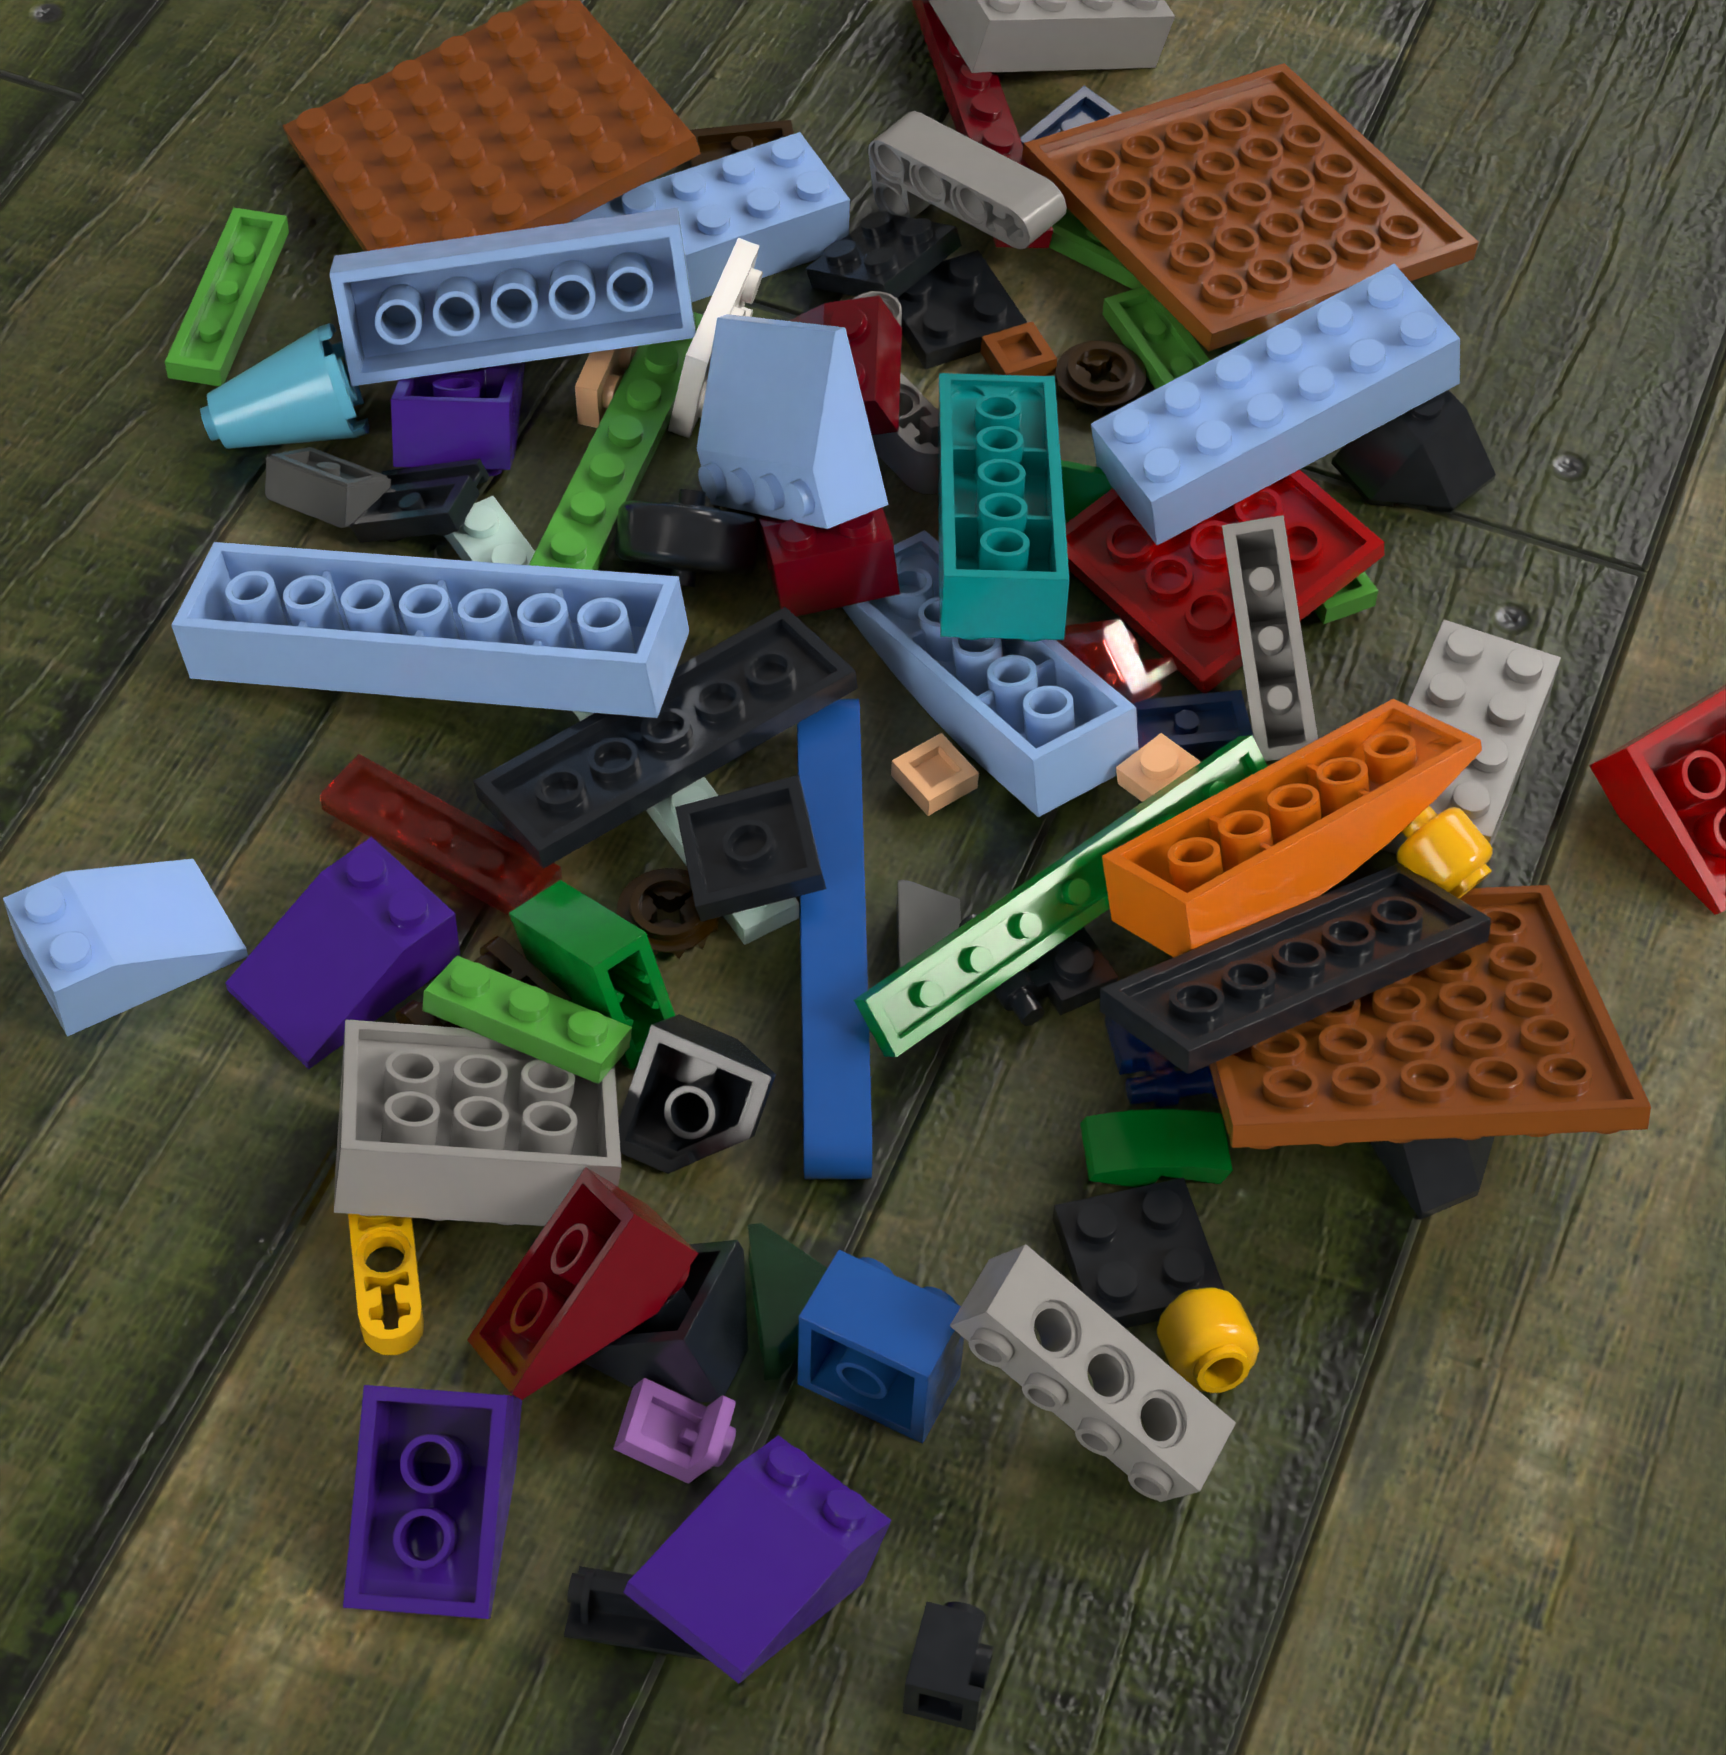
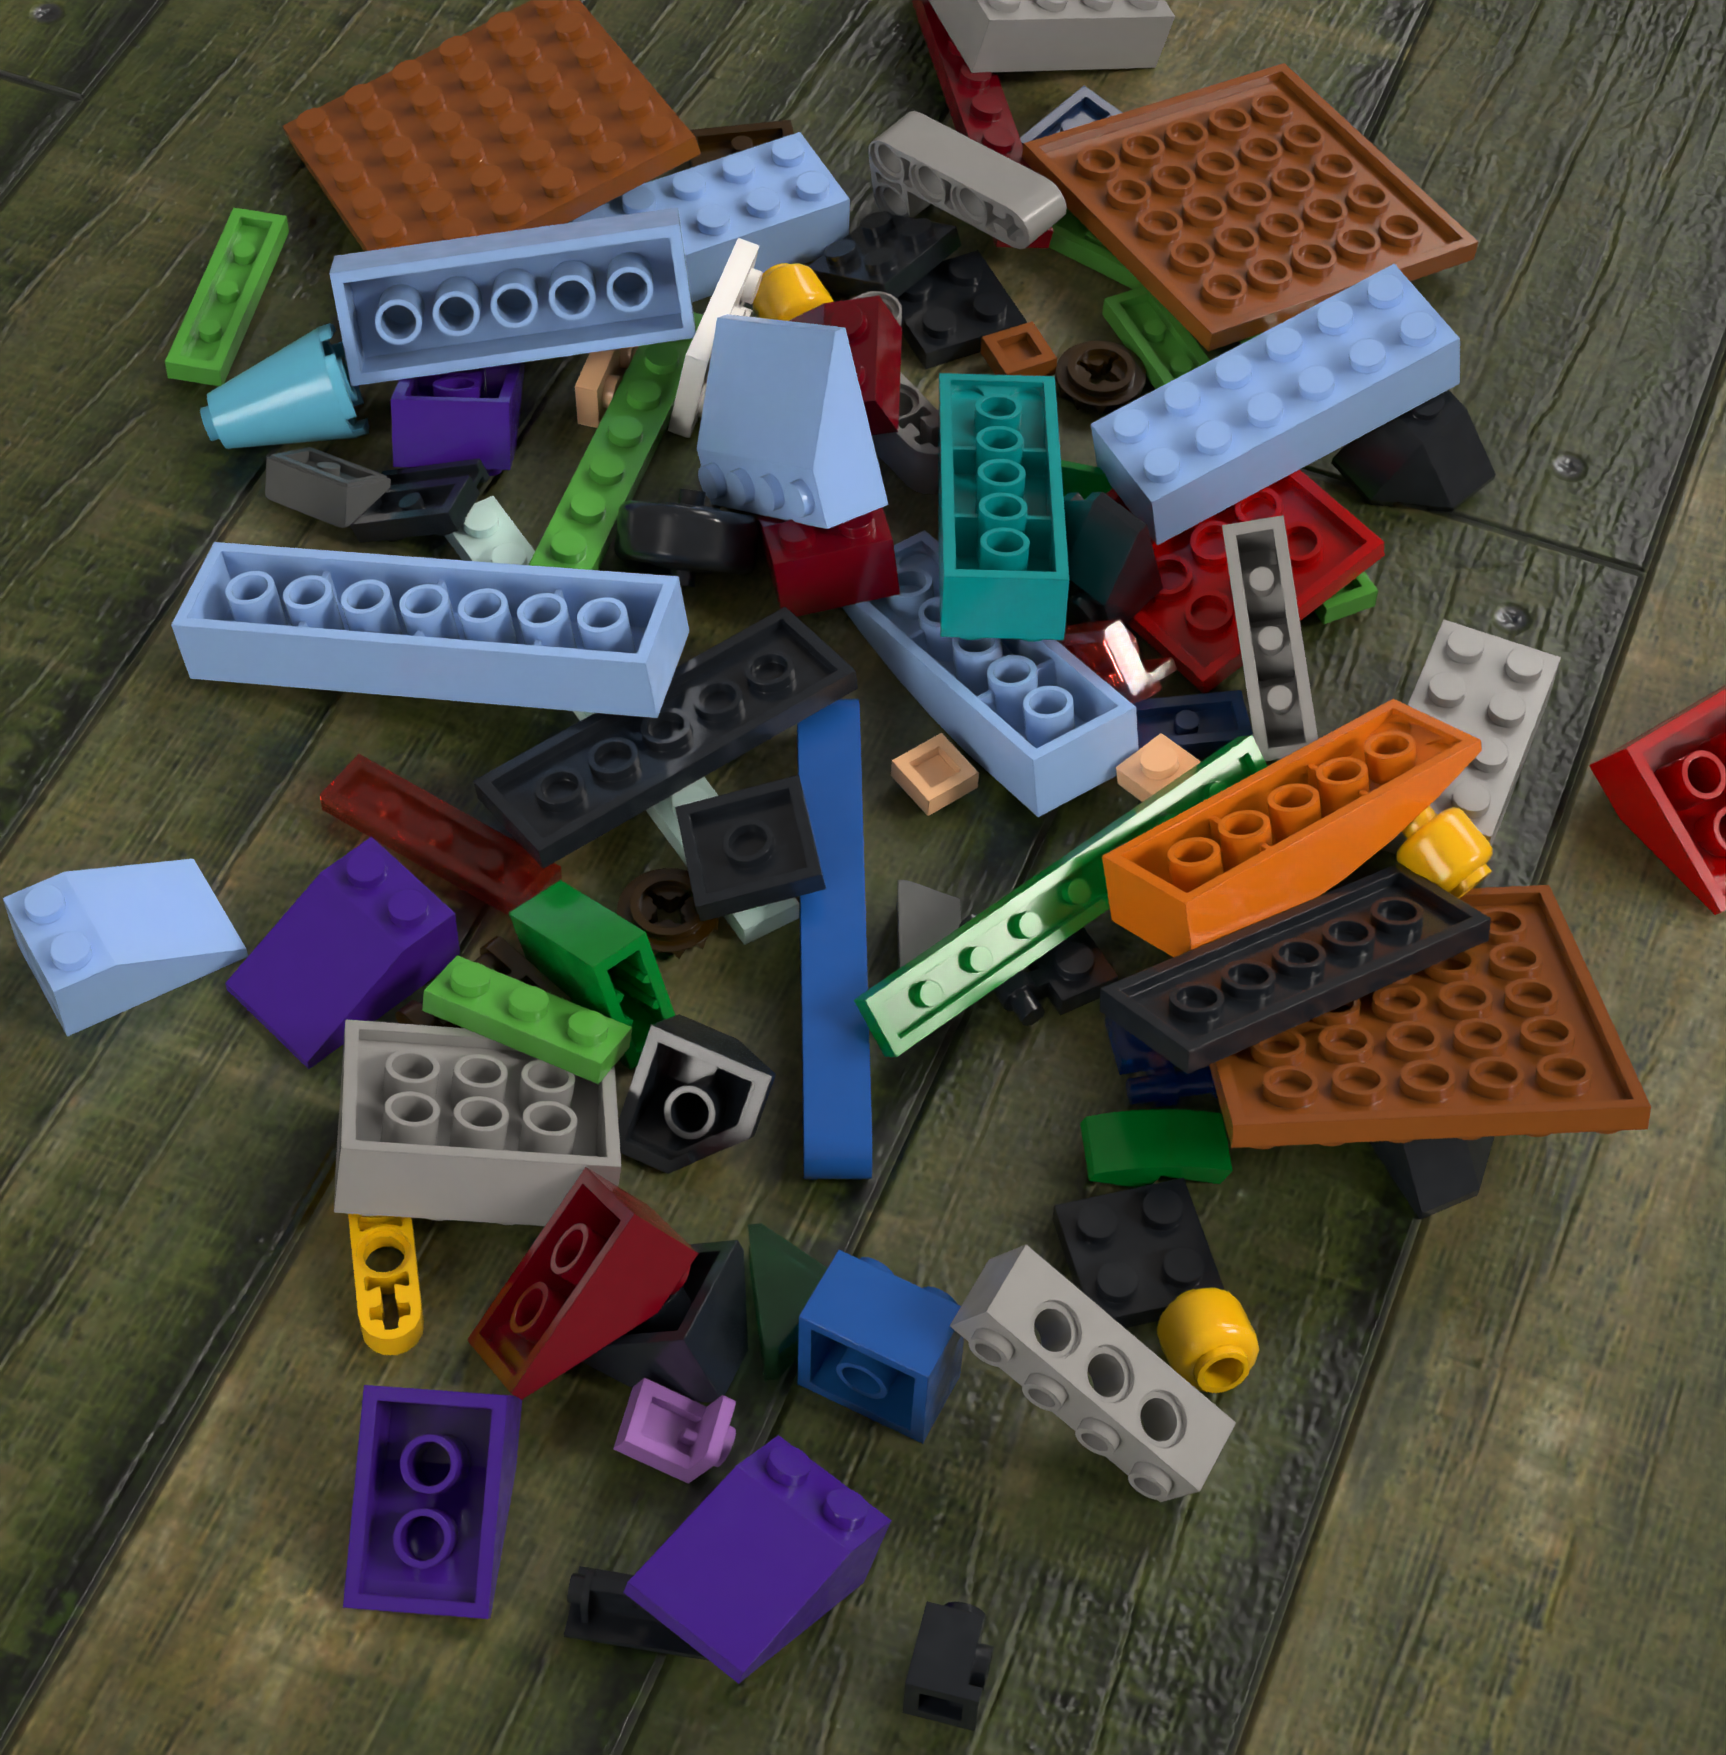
none -> yellow head [752,263,834,321]
none -> black slope [1064,492,1163,637]

